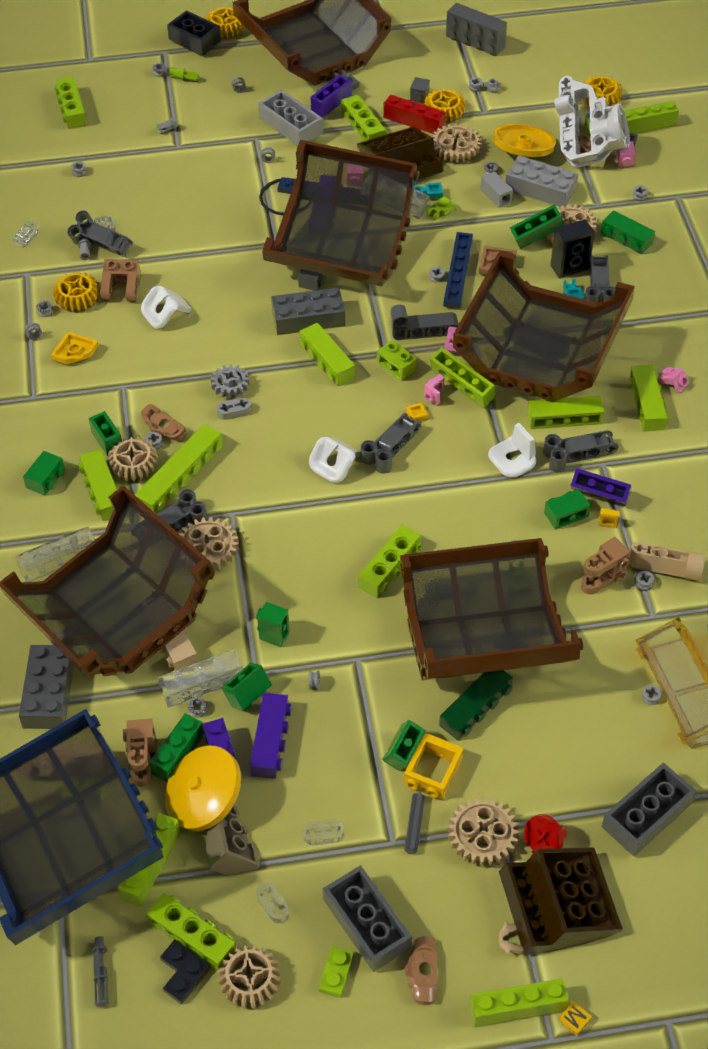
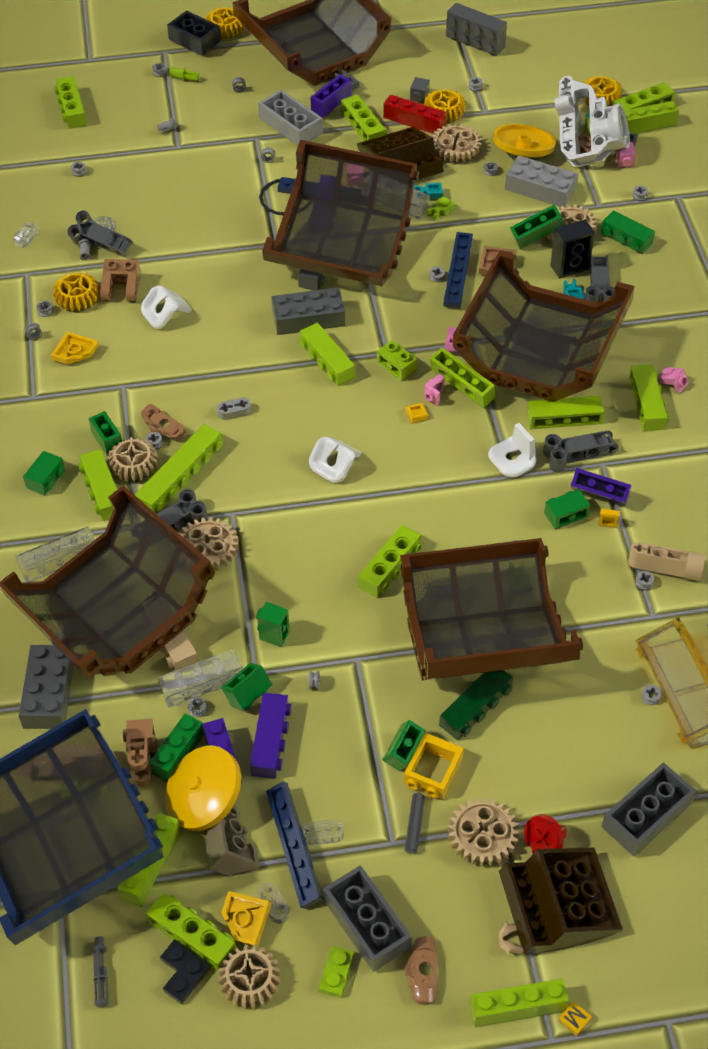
light grey gear [210,364,250,399] -> none
dark grey piece [361,413,422,474] -> none
dark grey beam [390,304,459,340] -> none
light grey brick [480,172,513,208] -> none
light grey plate [484,78,502,93] -> none
medium nougat brick [581,537,631,594] -> none
none -> yellow plate [221,891,272,948]
none -> dark blue plate [266,781,323,909]
none -> lime brick [613,82,675,110]

